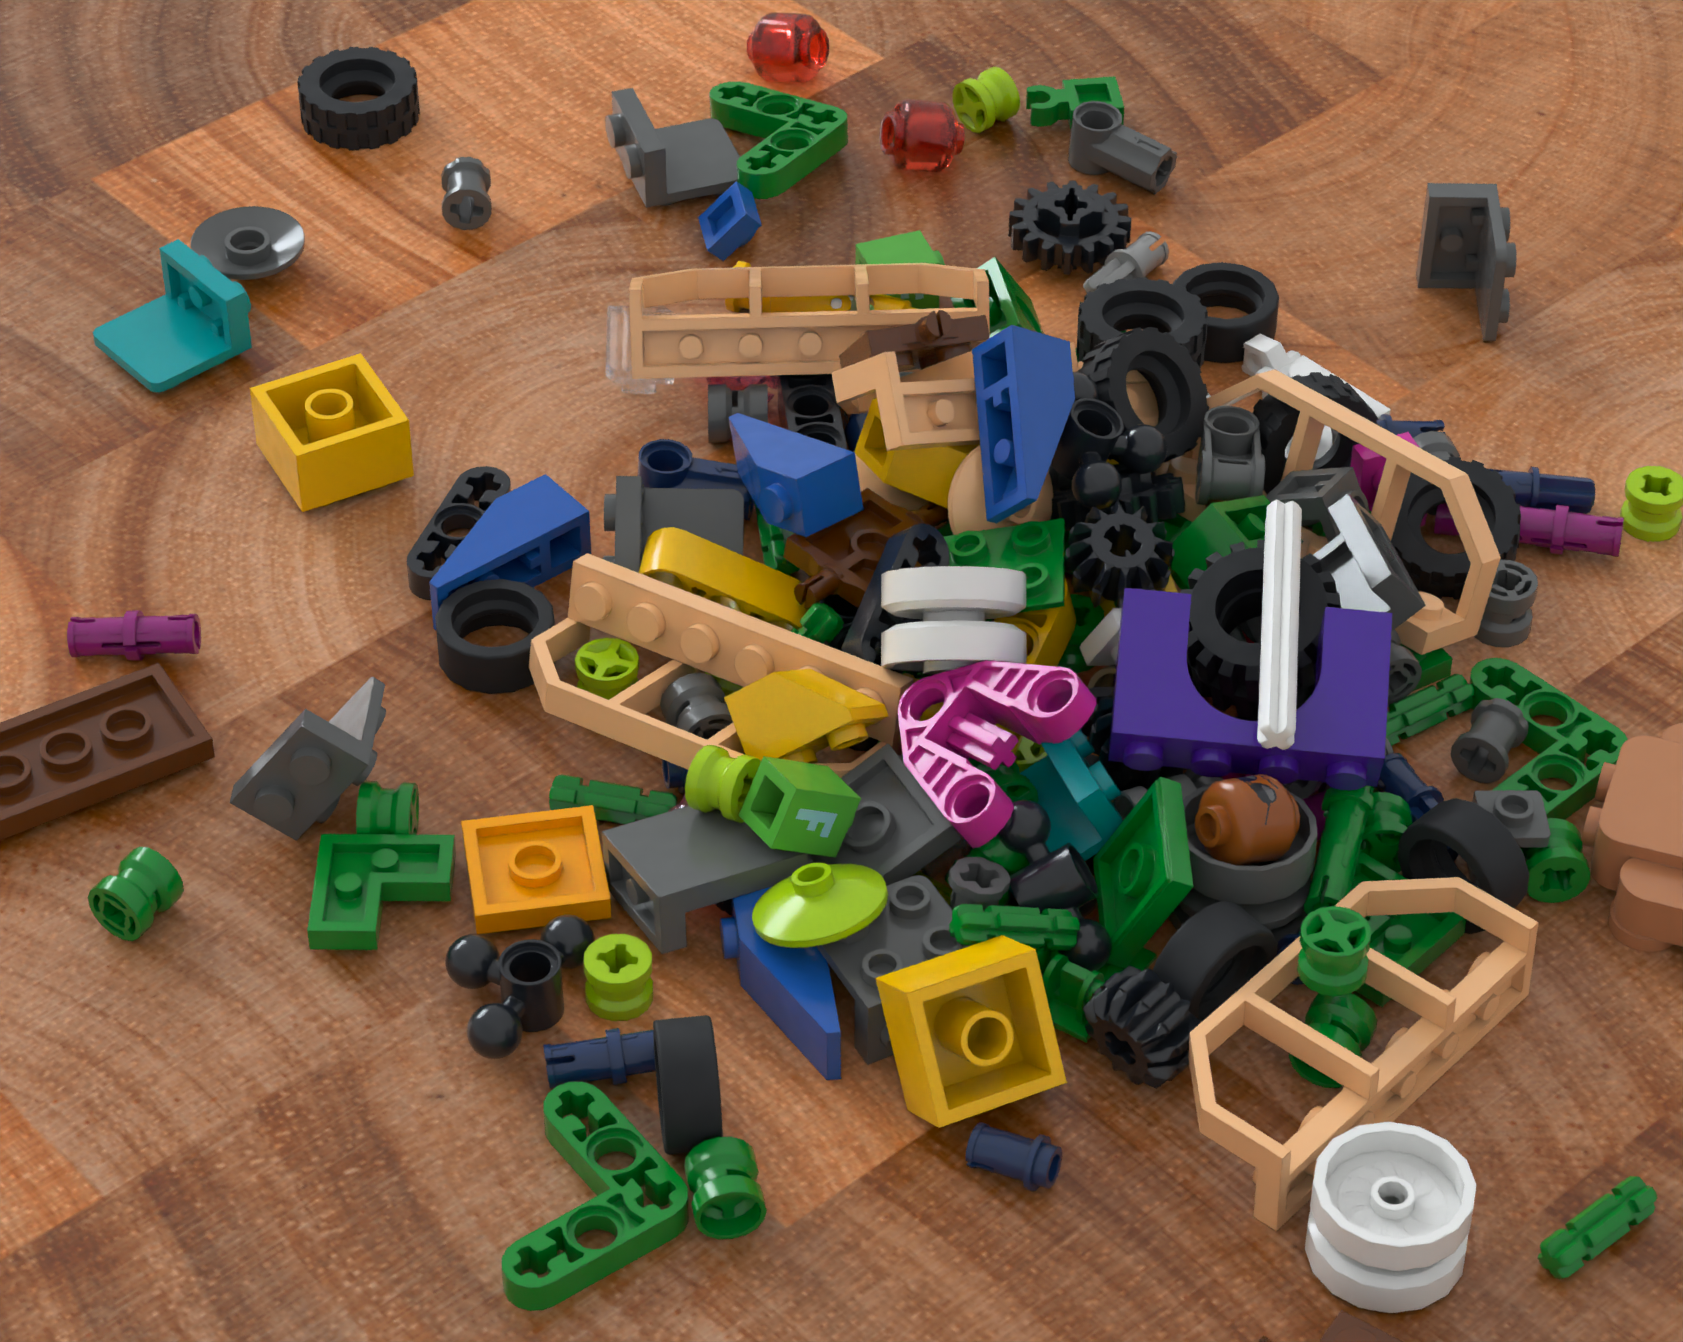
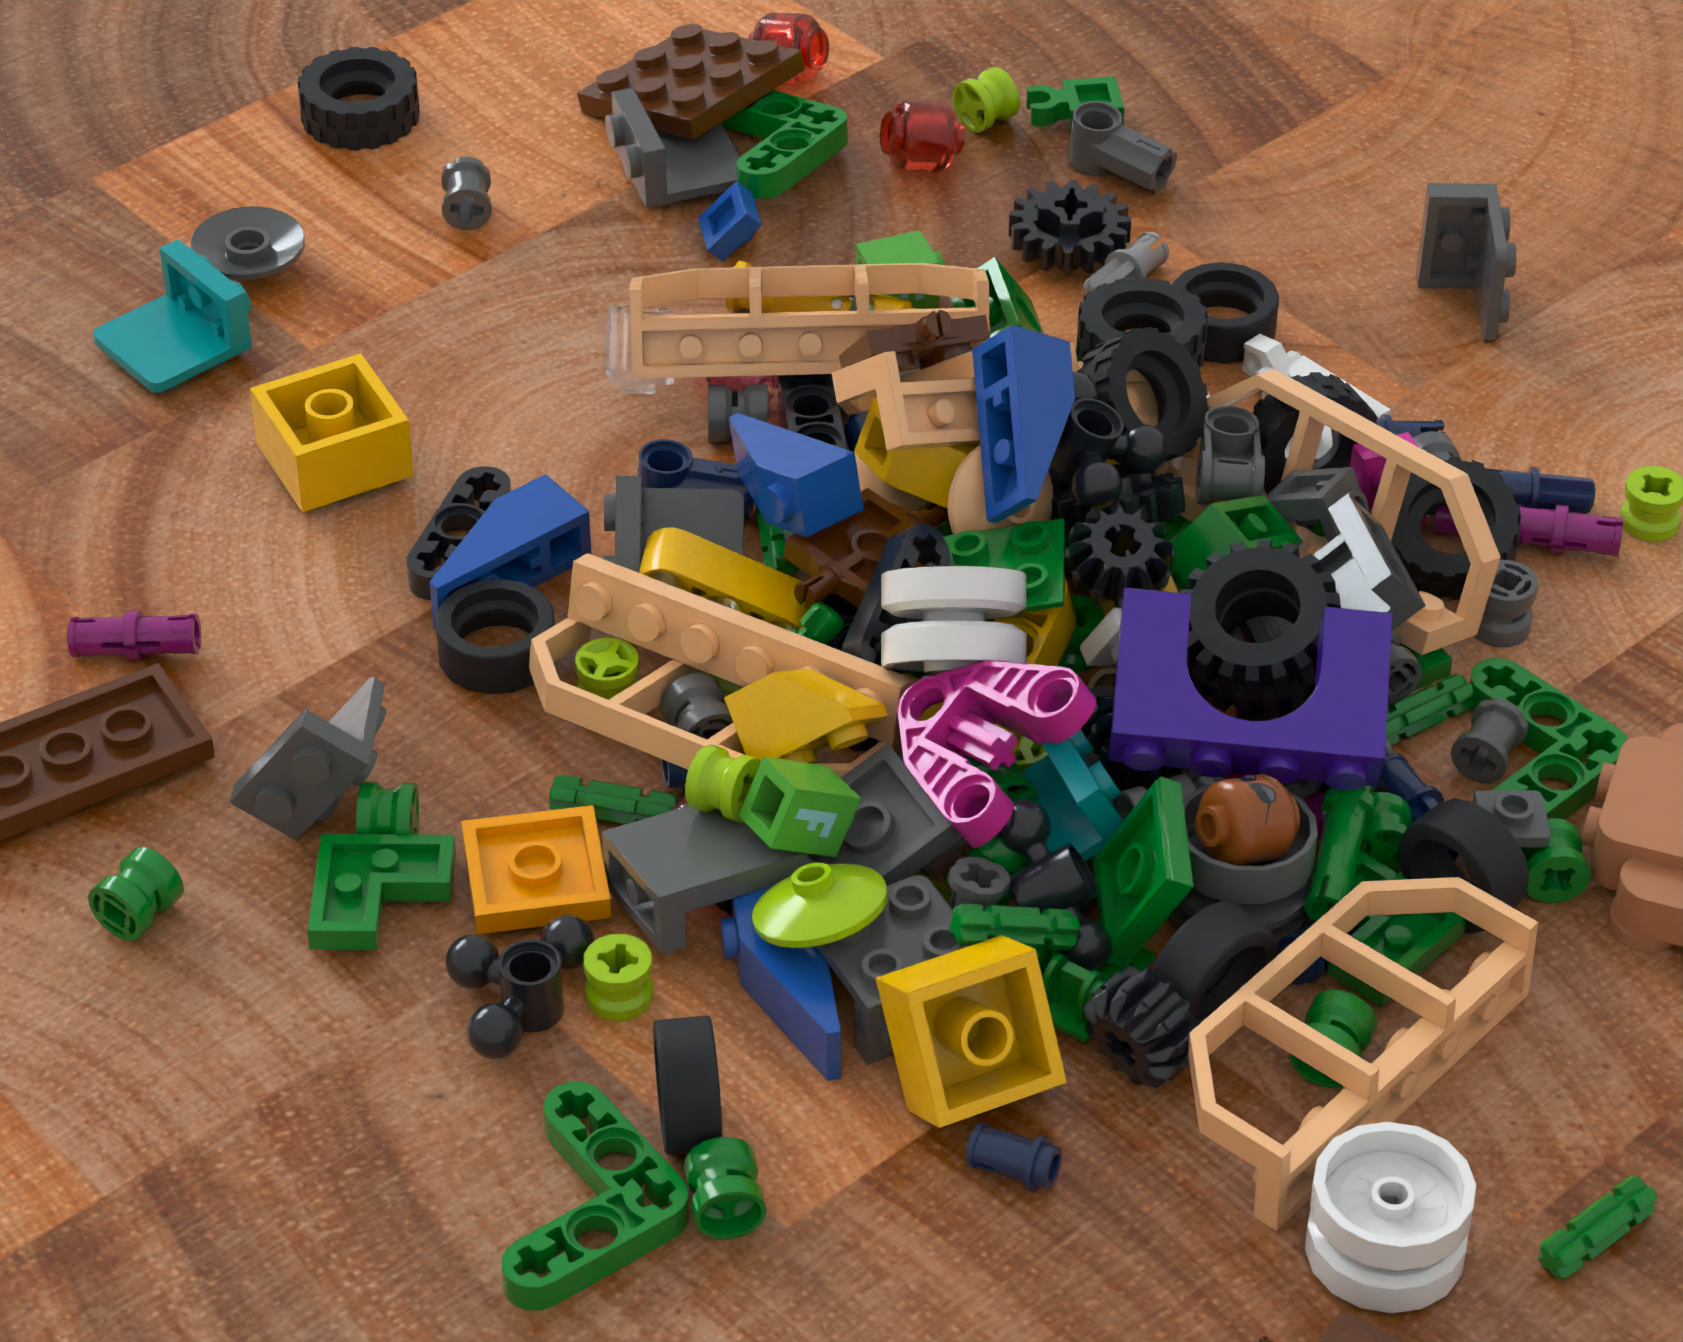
dark blue pin [543,1028,655,1090] -> none
white axle [1257,500,1302,750] -> none
green wheel [1297,906,1372,996] -> none
none -> reddish brown plate [577,24,805,139]

